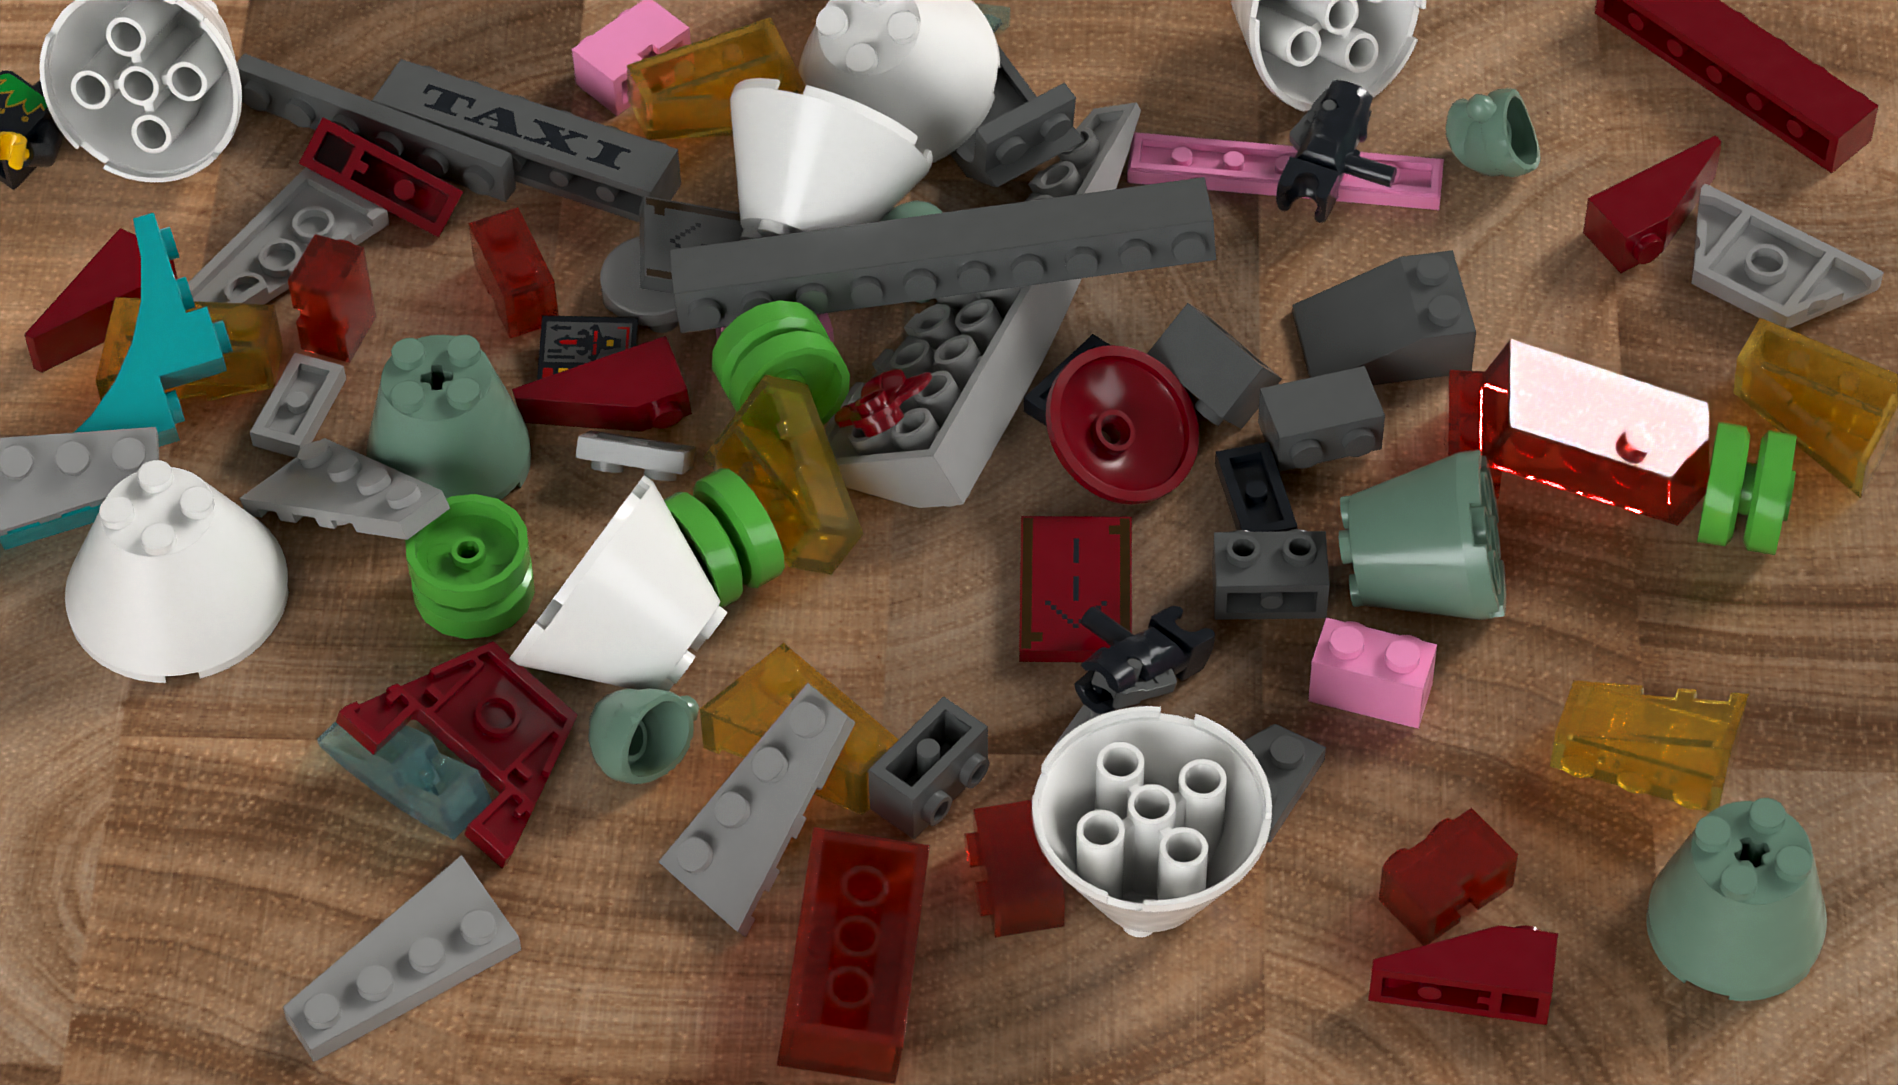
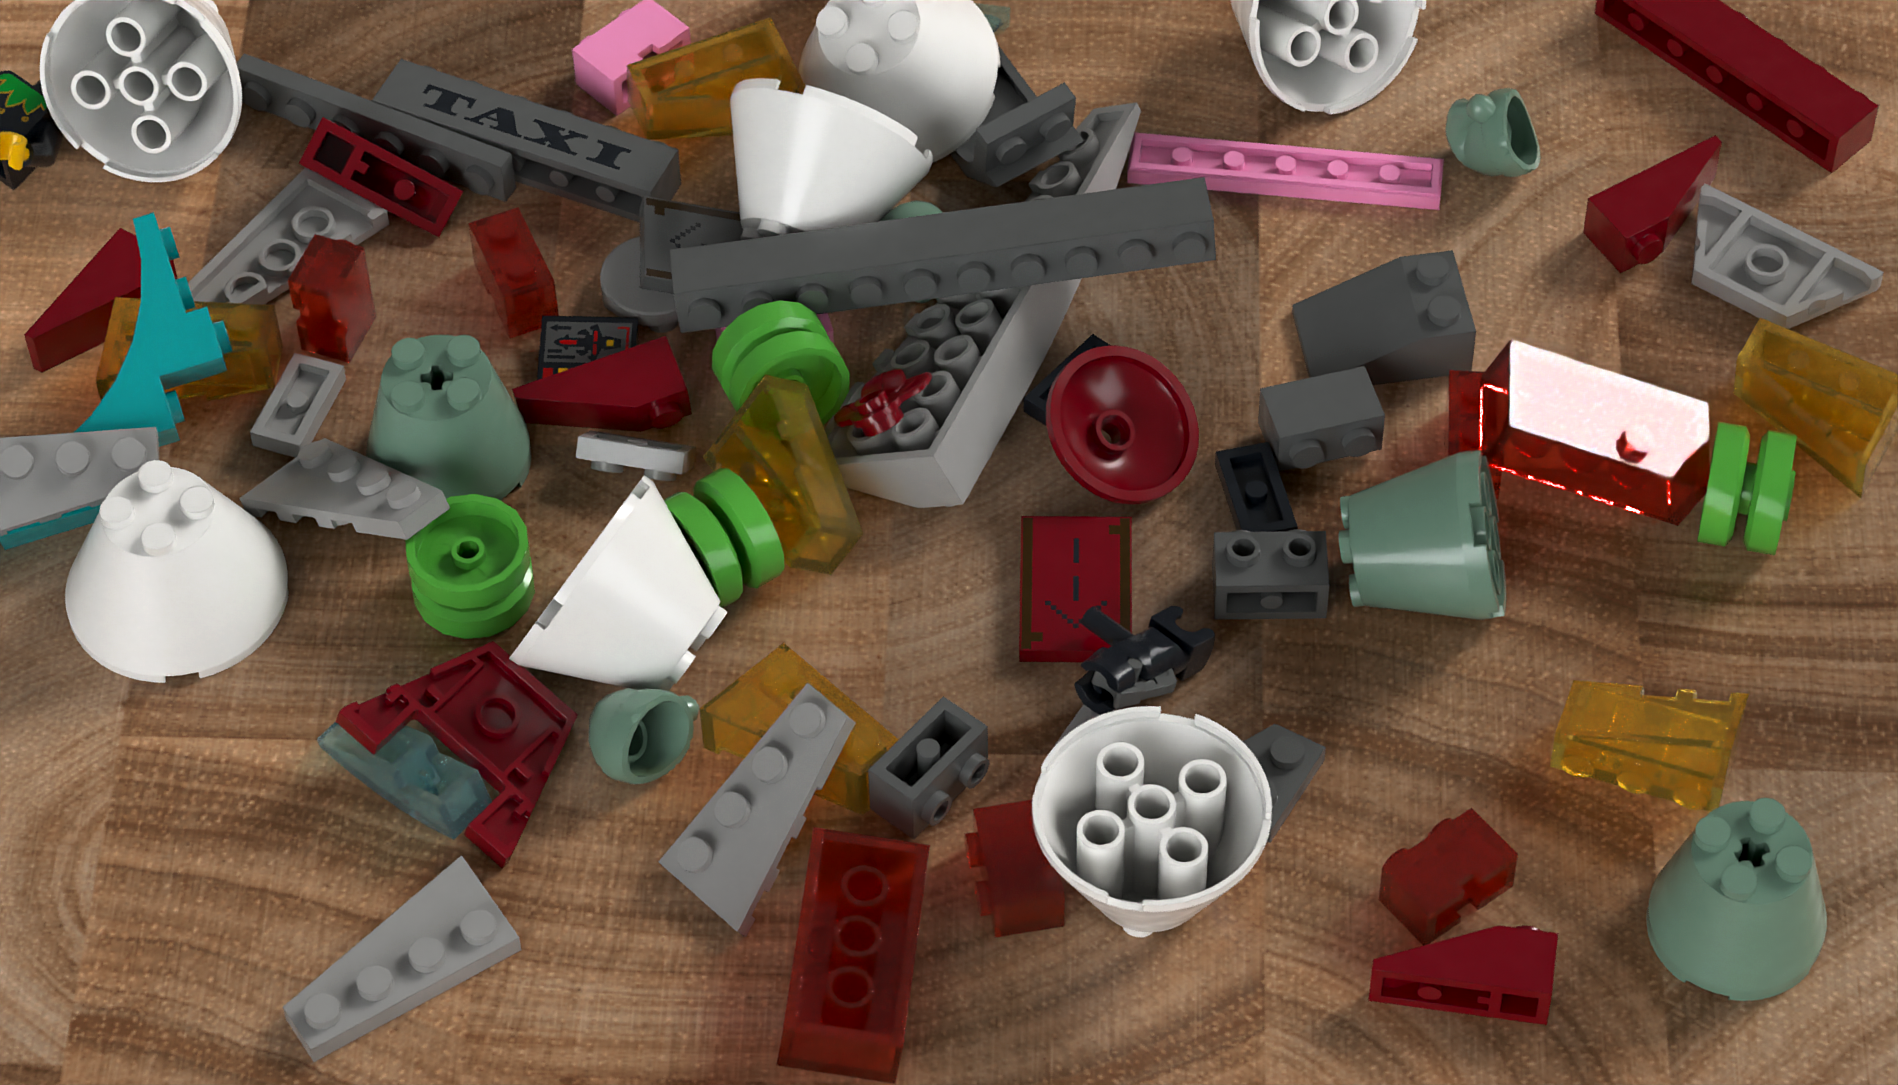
dark grey brick [1147,303,1282,429] -> none
black piece [1276,80,1397,223] -> none
bright pink brick [1308,617,1437,729] -> none

